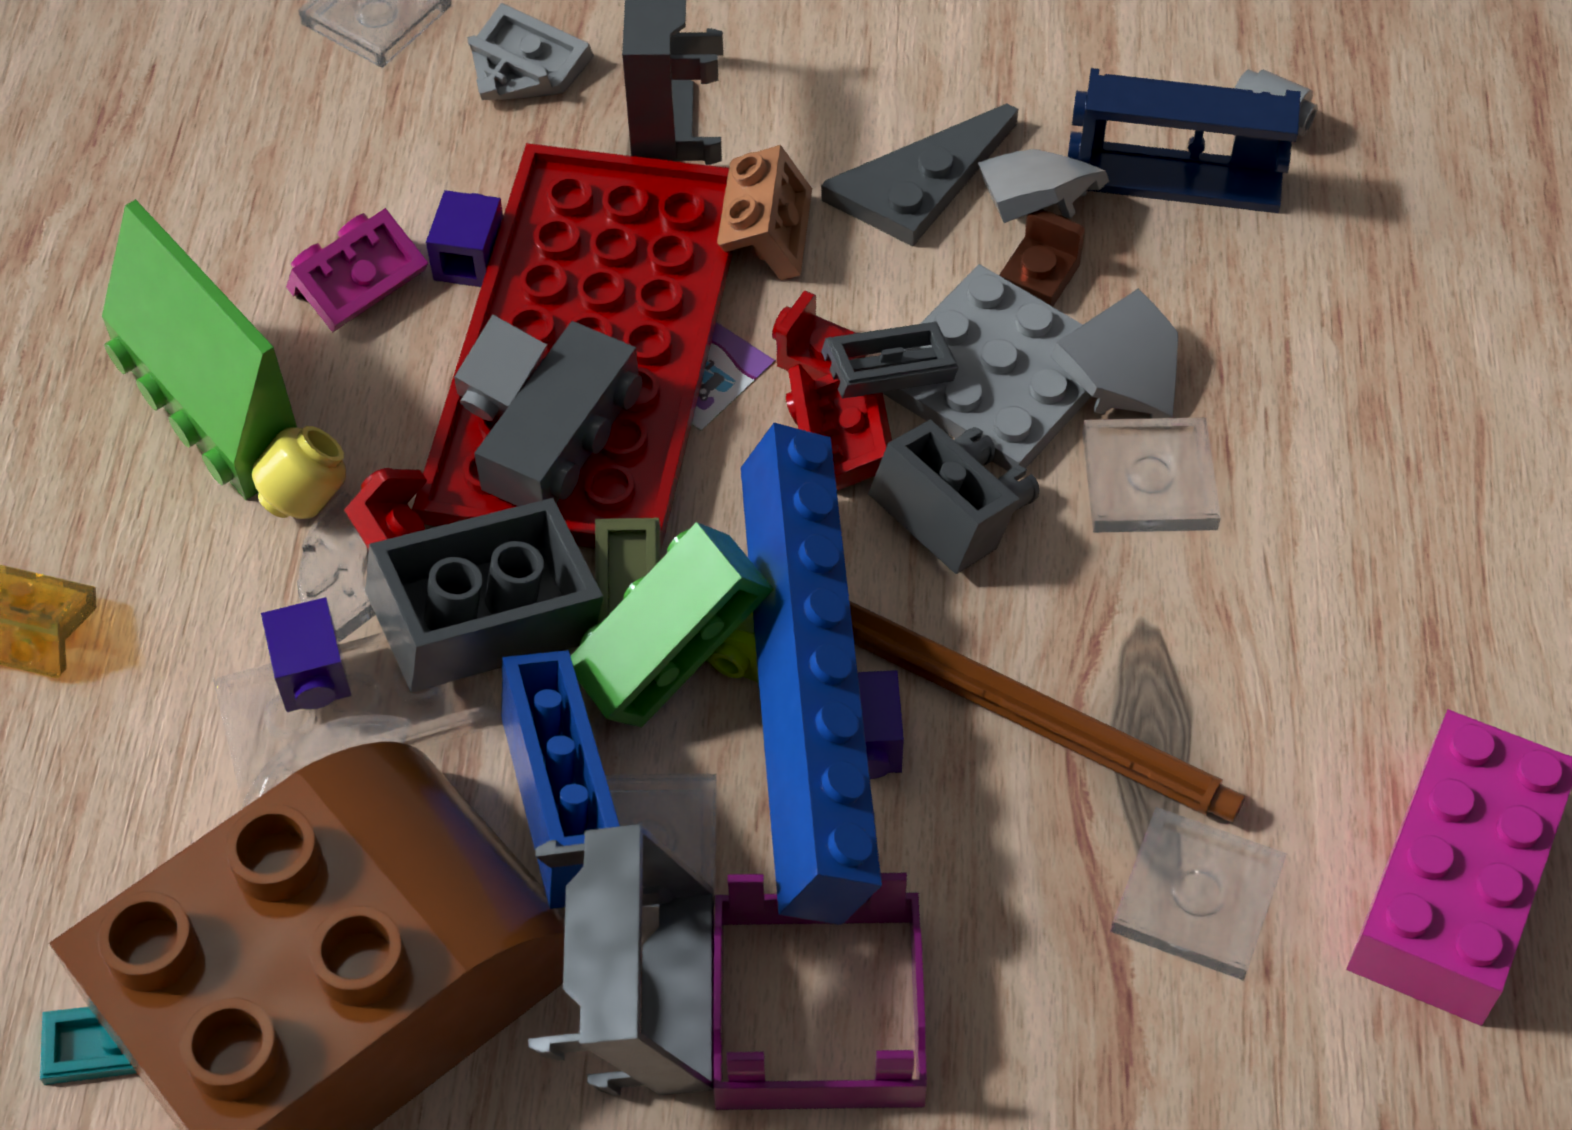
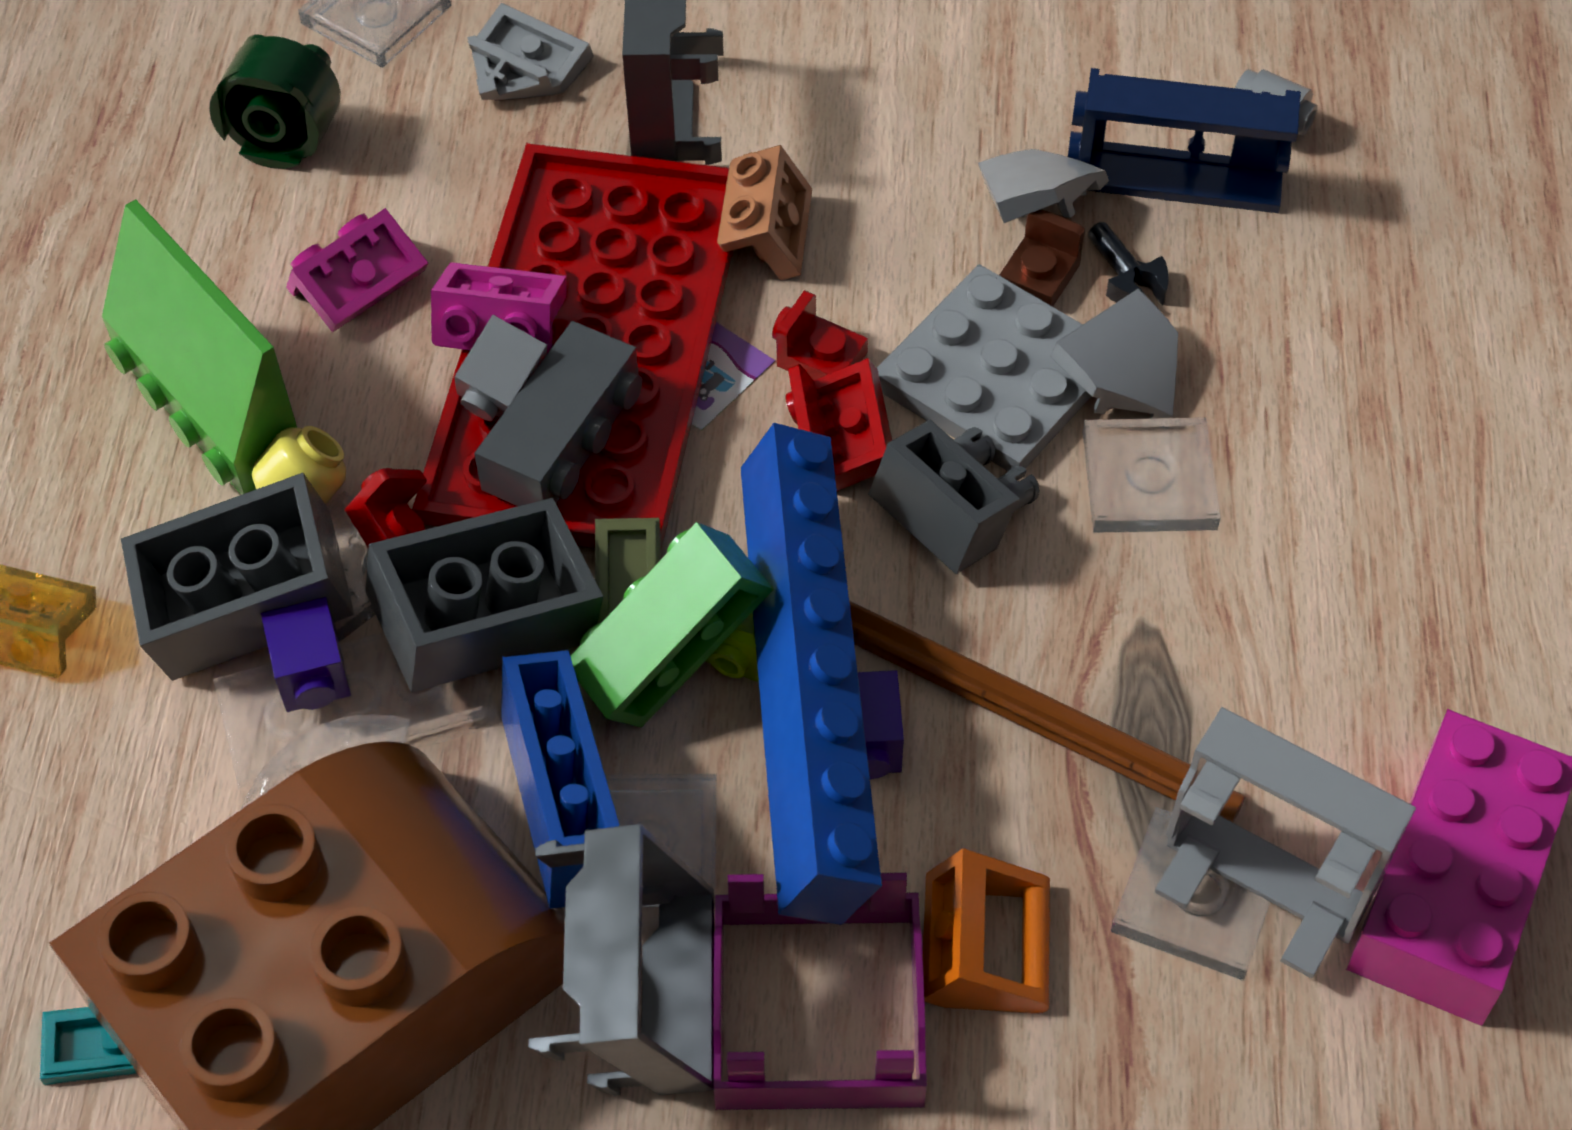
dark purple brick [426,190,503,287] -> none
dark grey wing [821,103,1018,247] -> none
dark grey tile [821,321,959,399] -> none
none -> dark grey brick [121,473,355,681]
none -> dark green brick [209,34,341,169]
none -> dark pink bracket [431,262,567,354]
none -> orange tile [923,848,1050,1013]
none -> black bar [1088,222,1169,305]
none -> light grey piece [1154,707,1416,979]

